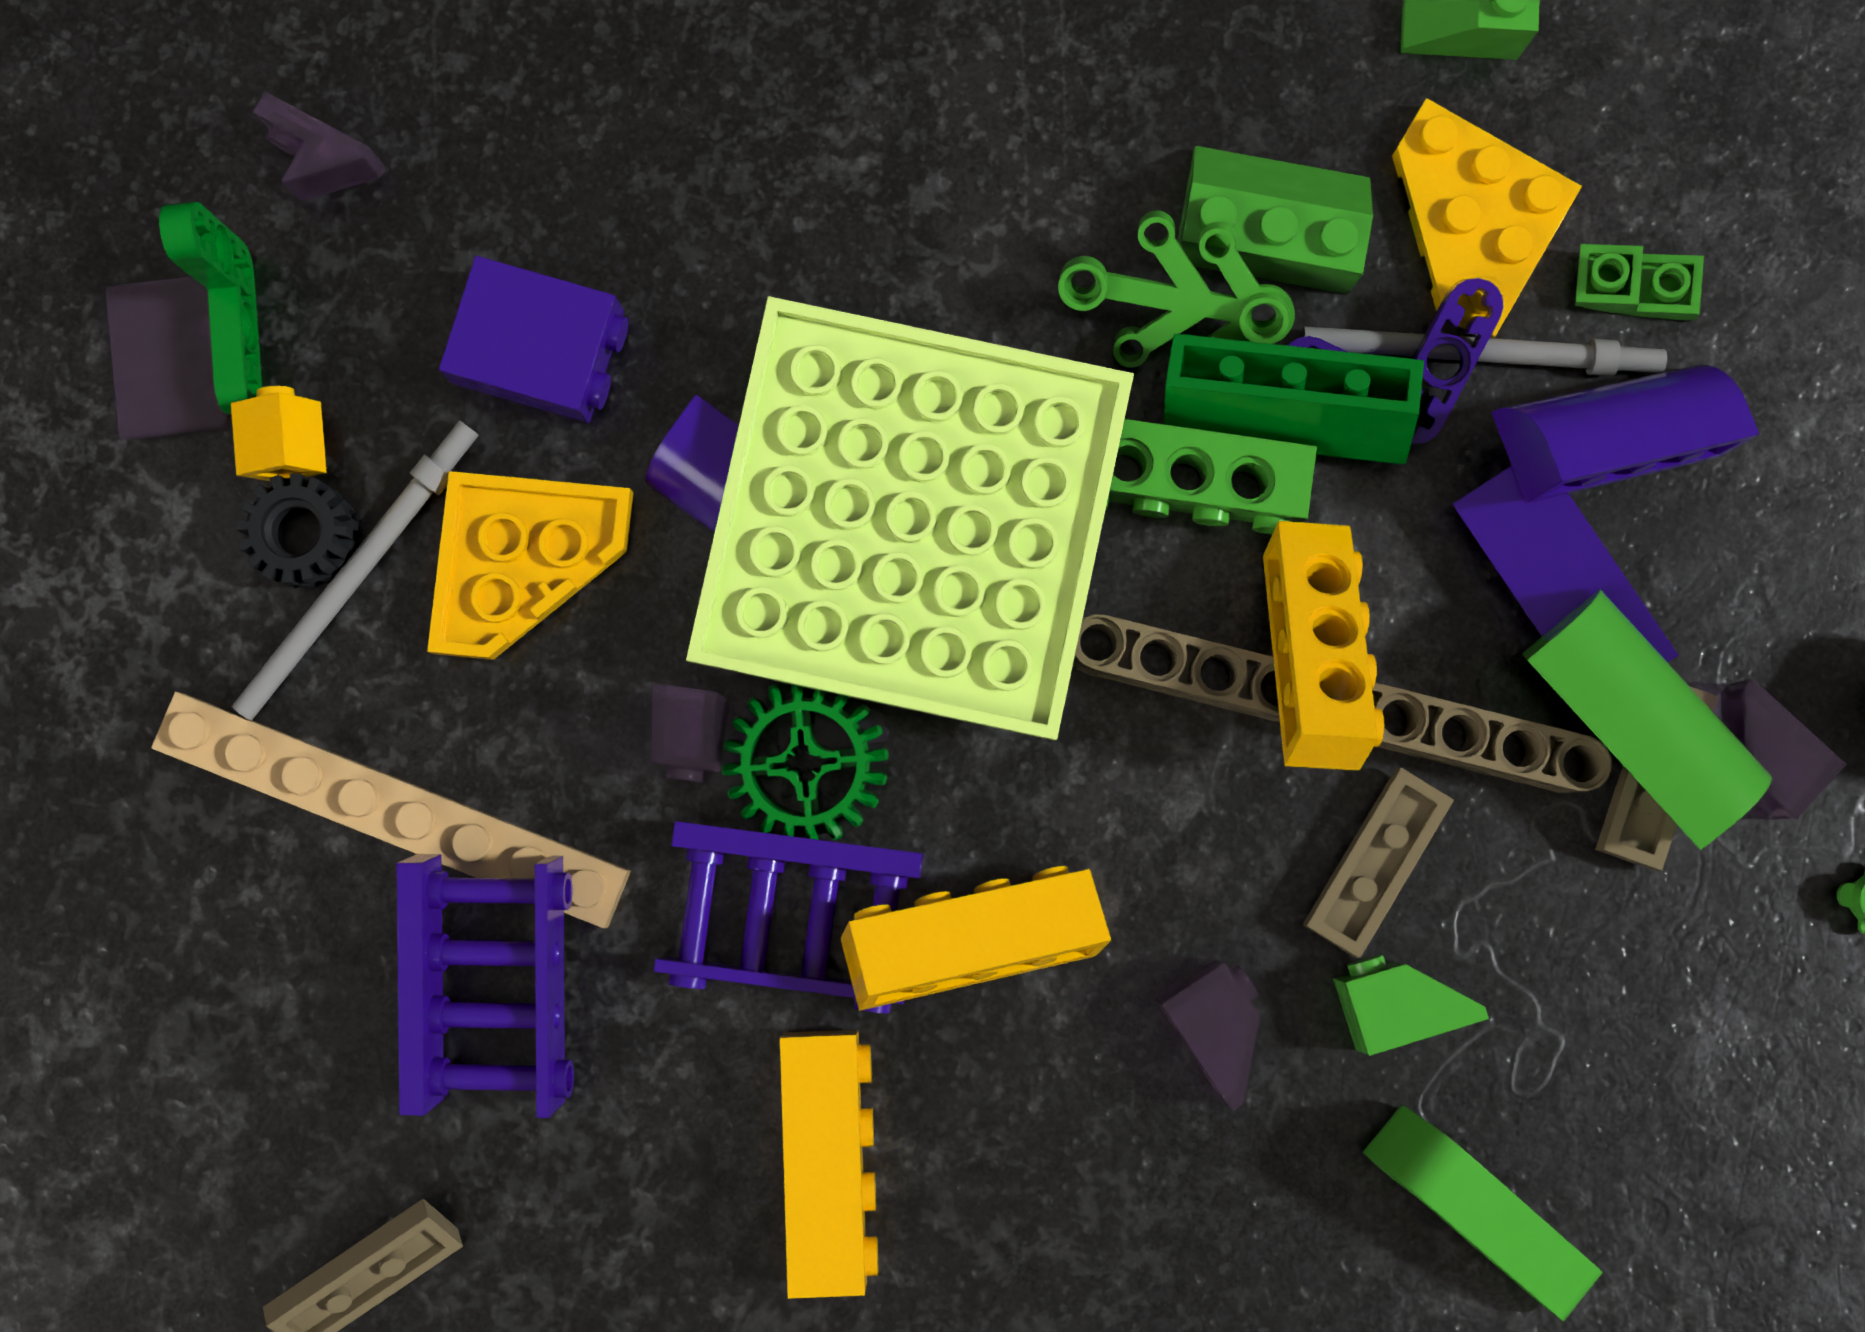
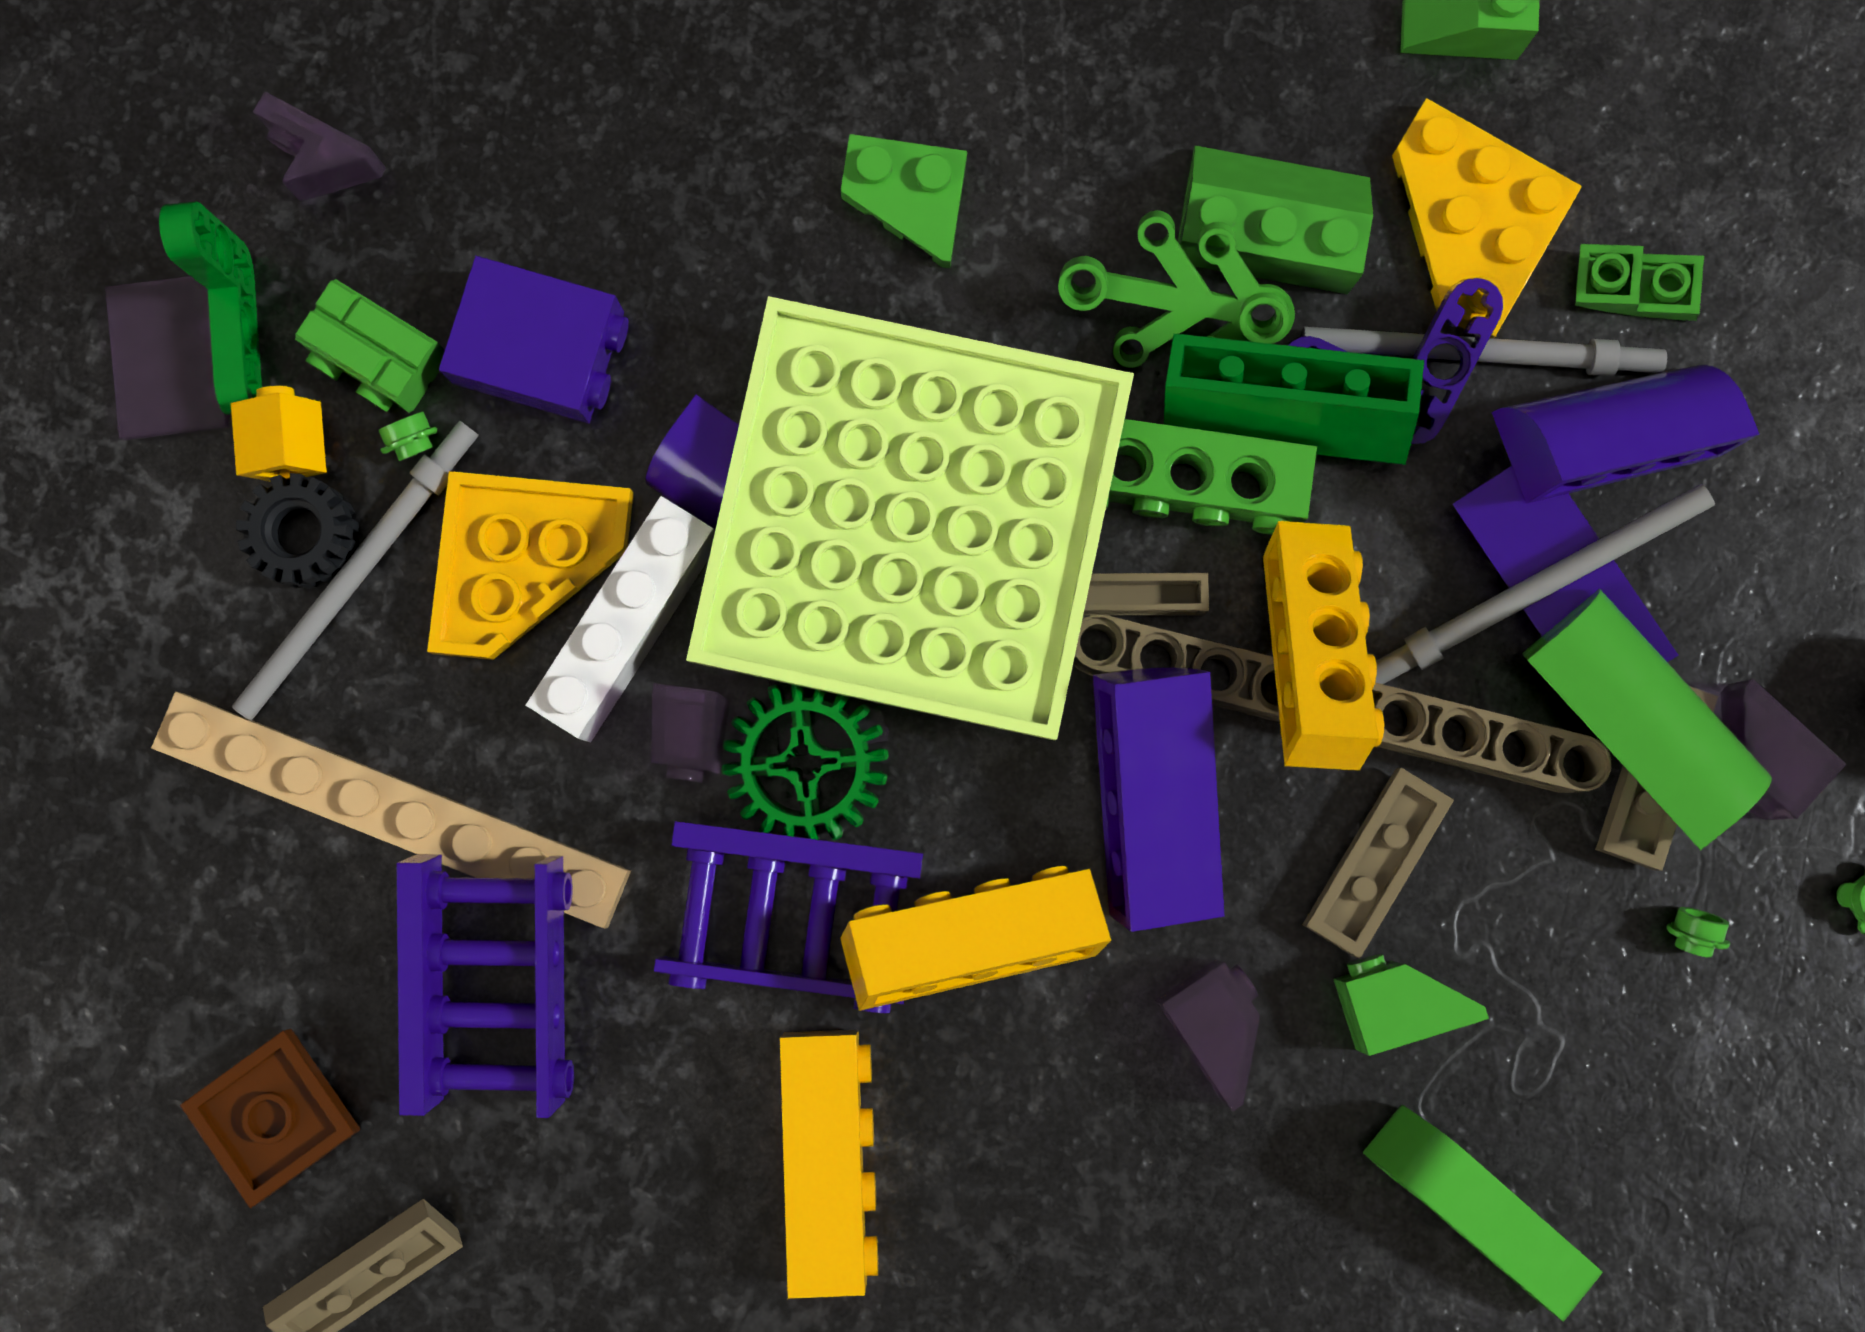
none -> reddish brown plate [180,1028,361,1208]
none -> bright green brick [295,279,445,413]
none -> bright green plate [378,412,437,461]
none -> white brick [525,496,715,743]
none -> bright green wing [841,134,967,268]
none -> dark tan piece [1083,573,1209,616]
none -> dark purple brick [1093,668,1225,932]
none -> light grey bar [1376,484,1715,684]
none -> bright green plate [1666,907,1730,957]

